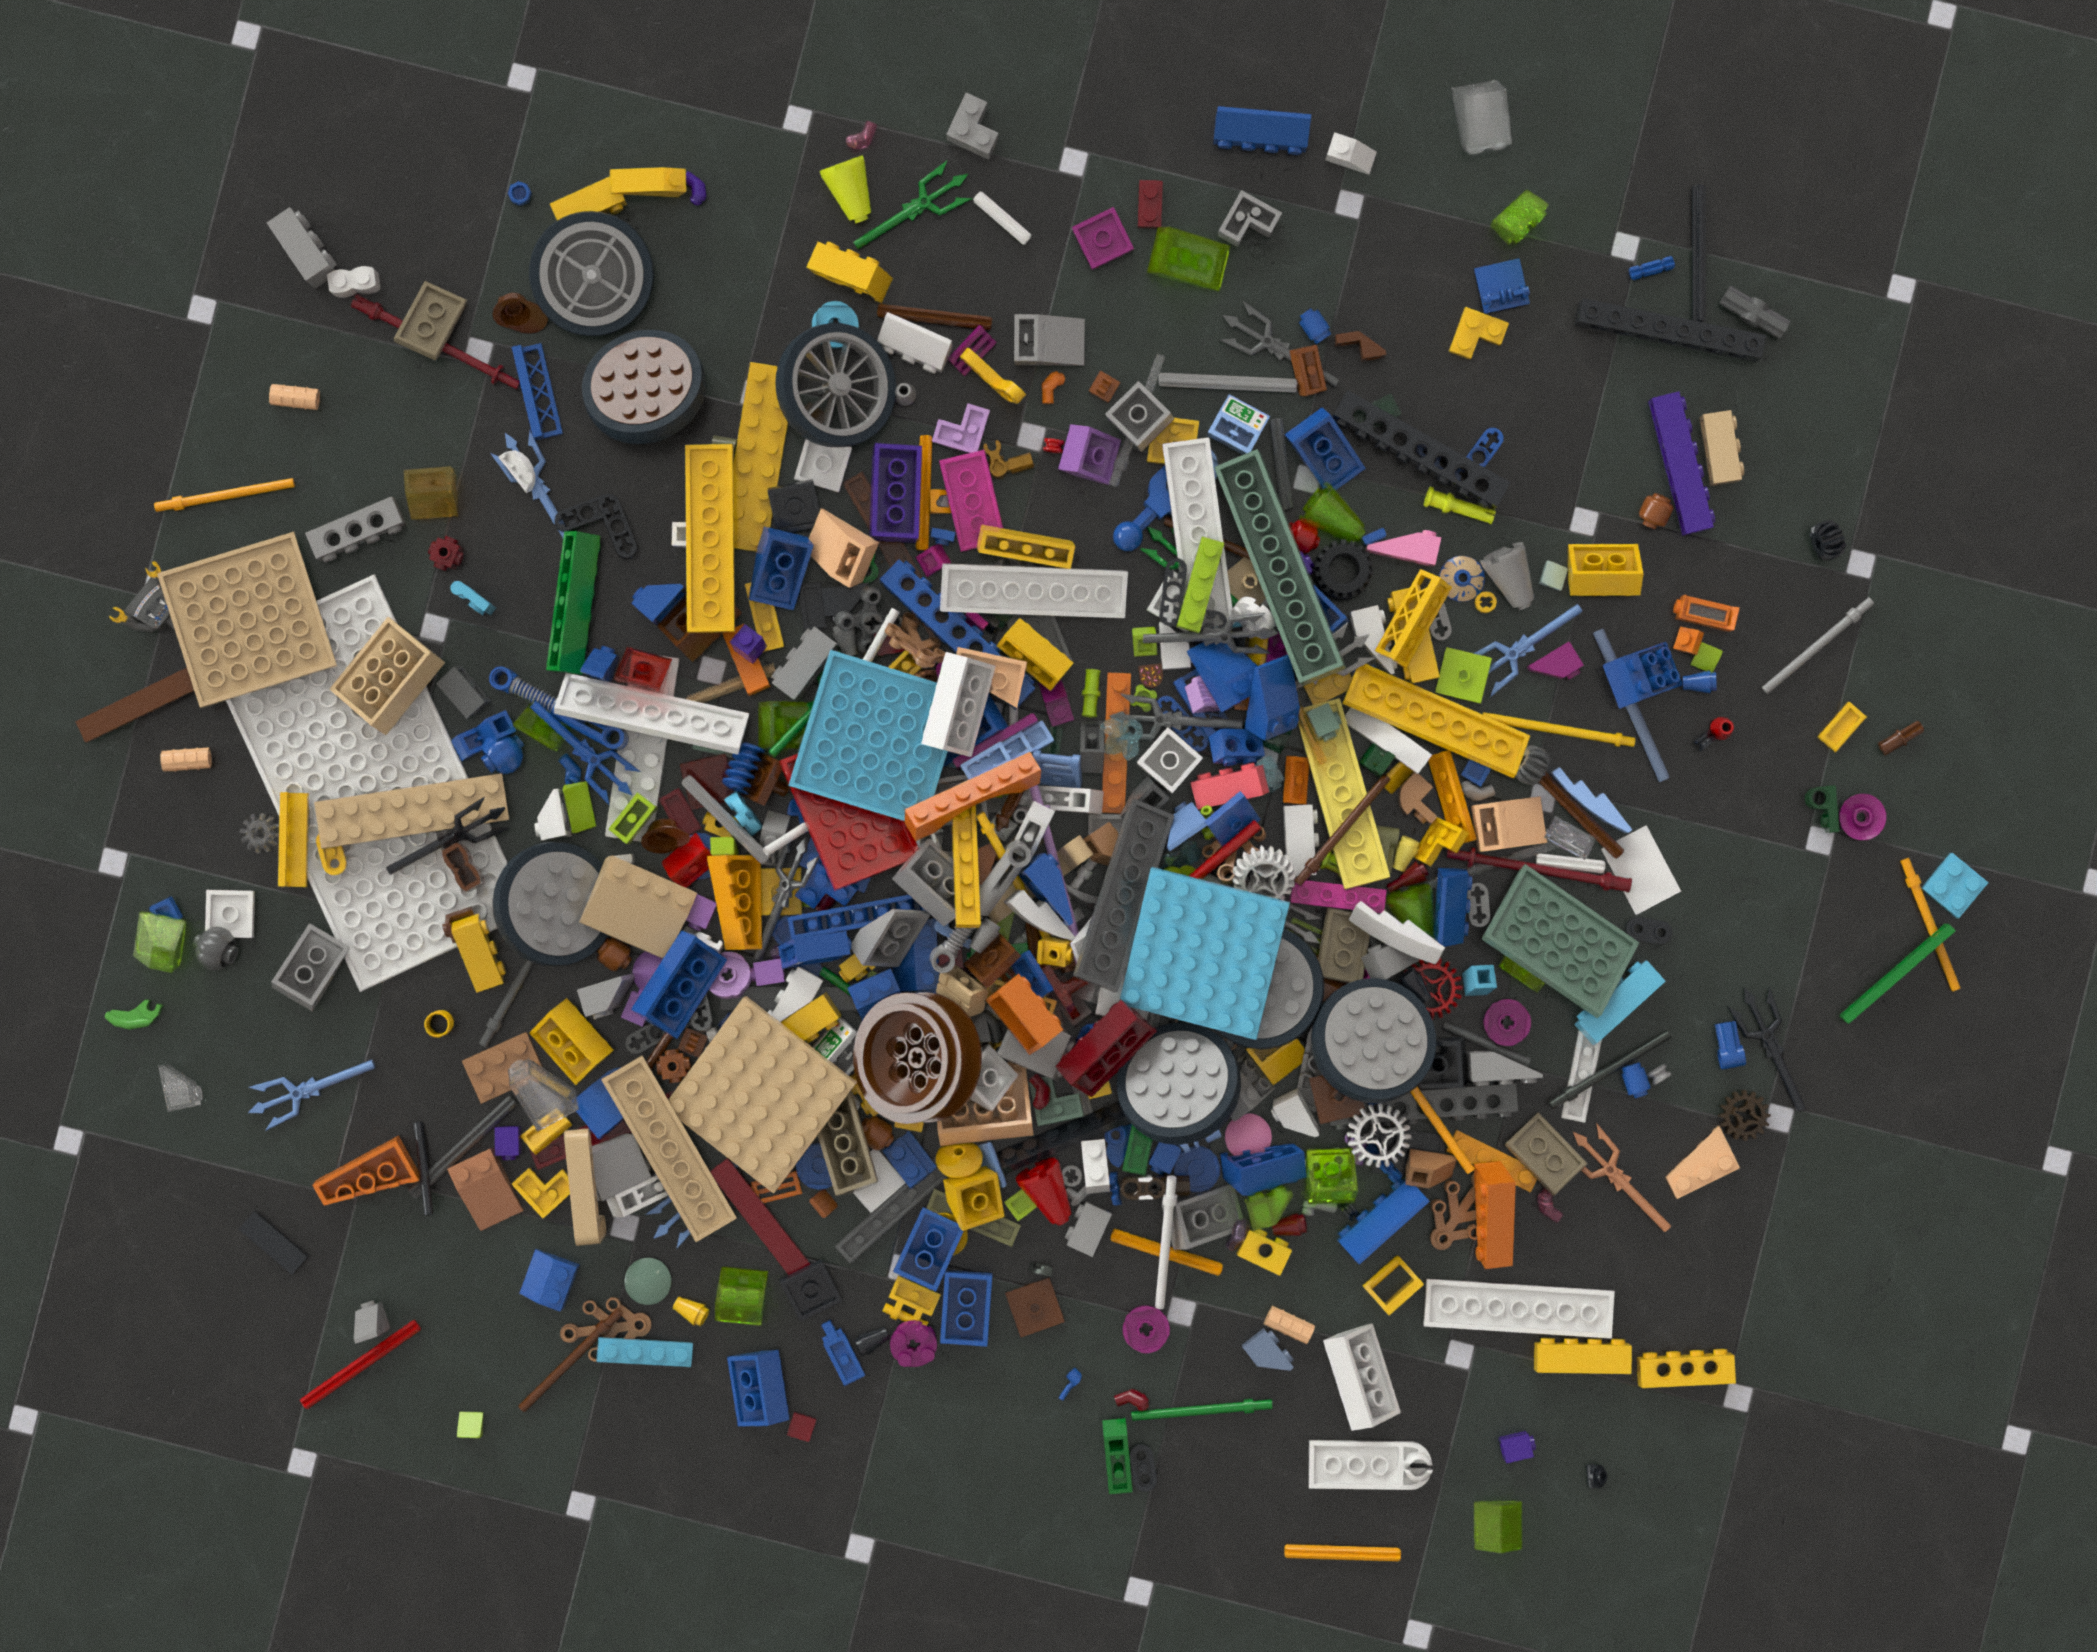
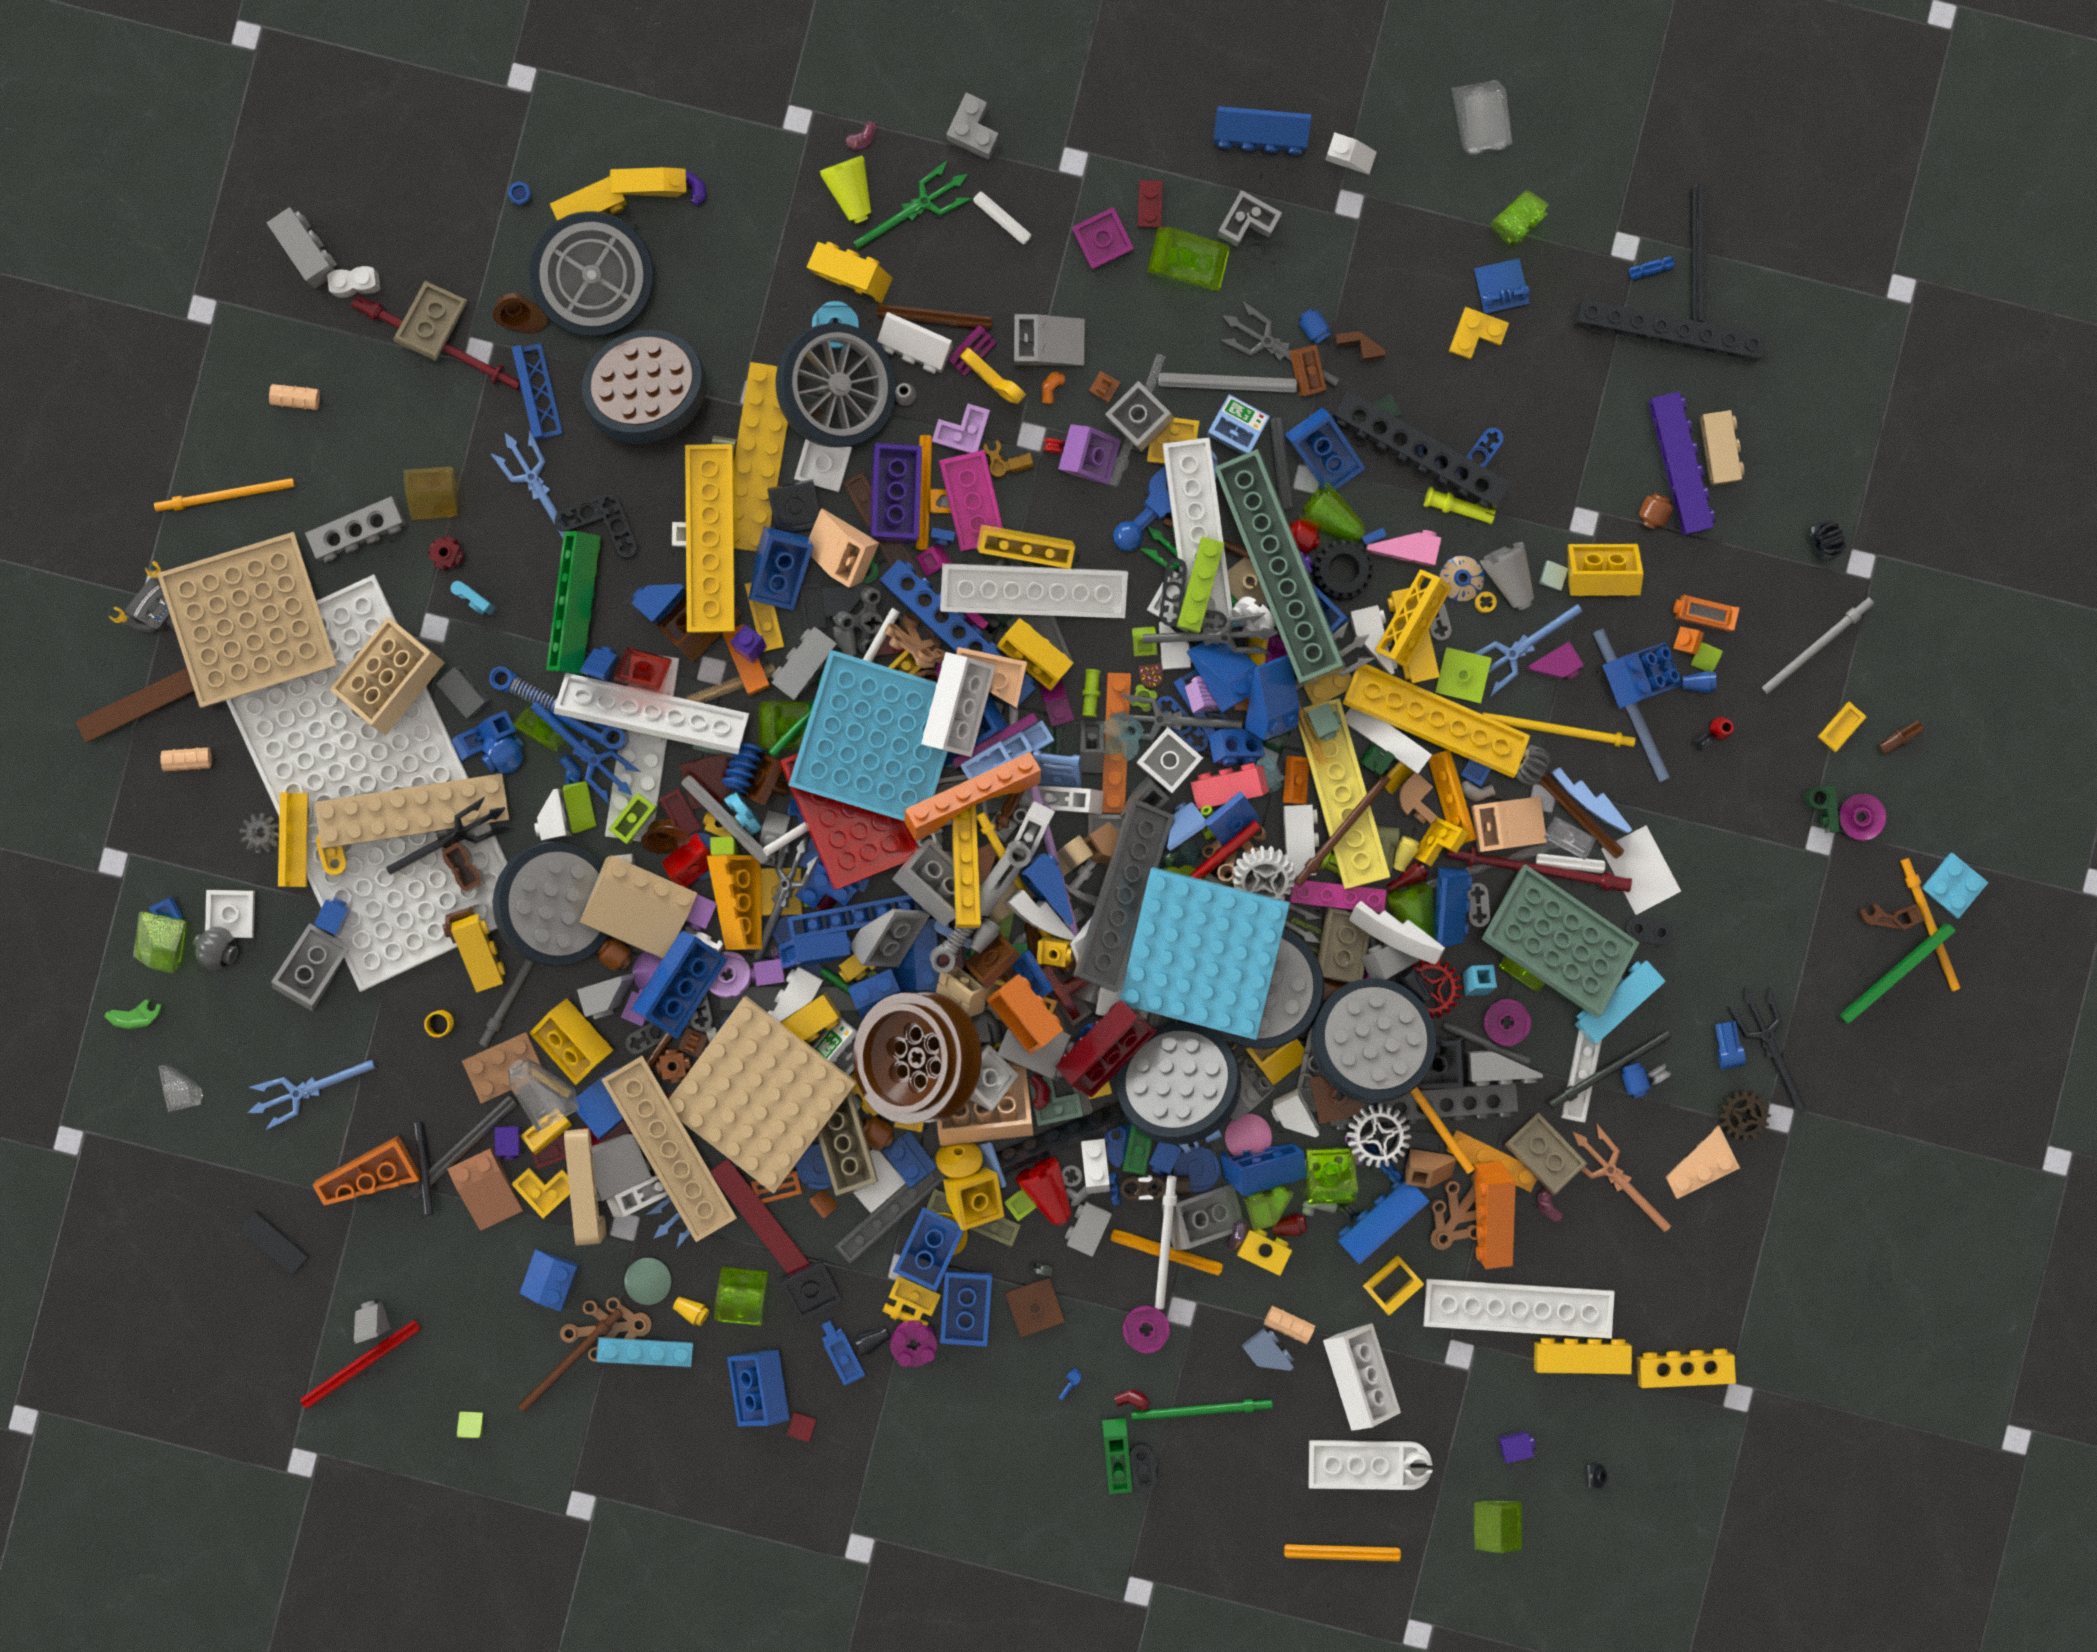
white plate [499,450,535,493] -> none
dark grey piece [1719,286,1790,339] -> none
none -> blue brick [314,897,351,935]
none -> reddish brown piece [1859,903,1924,930]

